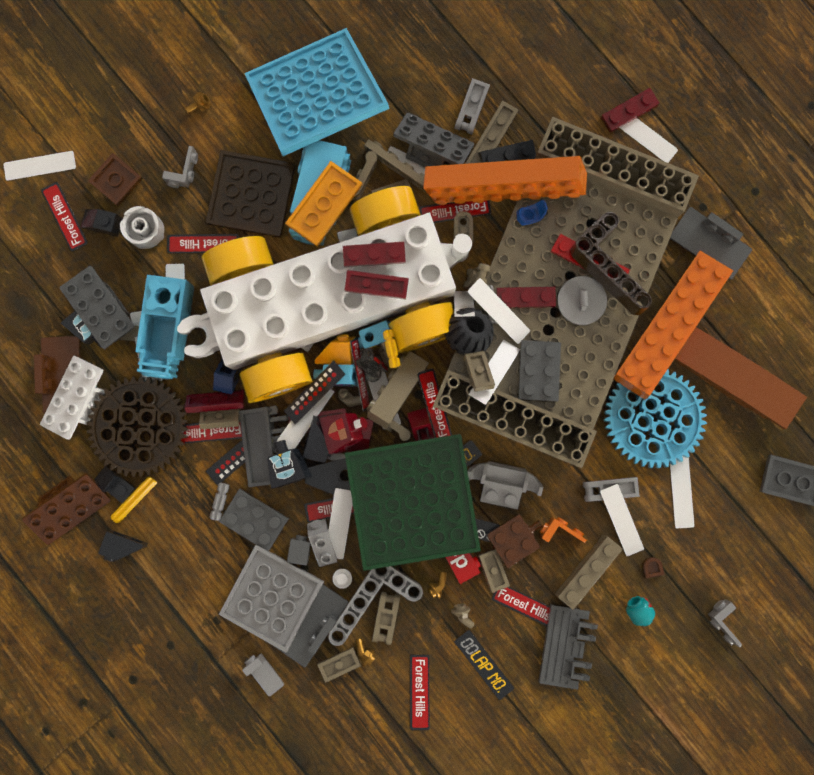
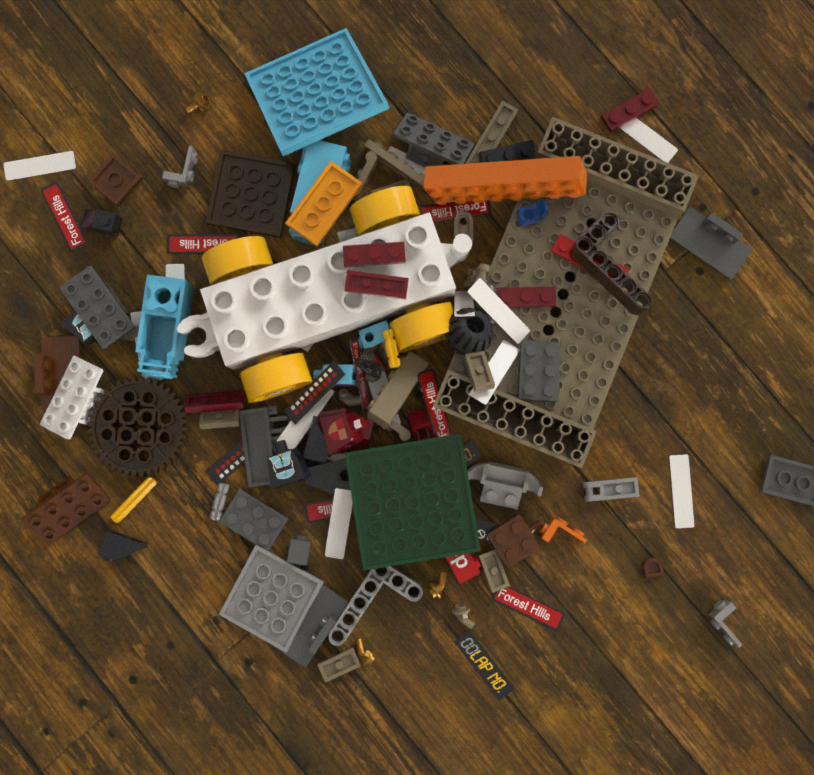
black slope [94,466,137,504] -> none
white brick [120,206,164,249] -> none
red sticker [182,421,242,443] -> none
dark blue slope [213,358,242,395] -> none
light grey bracket [242,653,284,696] -> none
light grey bracket [307,518,337,567] -> none
light orange slope [315,334,356,365] -> none
white plate [333,569,352,588] -> none
dark tan plate [372,591,401,645] -> none
red sticker [410,655,430,730] -> none
light grey plate [454,78,490,135] -> none
dark grey hinge [538,604,598,690] -> none
dark tan brick [555,535,623,610] -> none
light grey shield [557,276,607,325] -> none
white sticker [600,484,644,556] -> none
medium azure gear [604,369,707,468] -> none
orange brick [613,251,733,400] -> none
teal head [626,596,655,626] -> none
dark orange slope [674,327,807,429] -> none

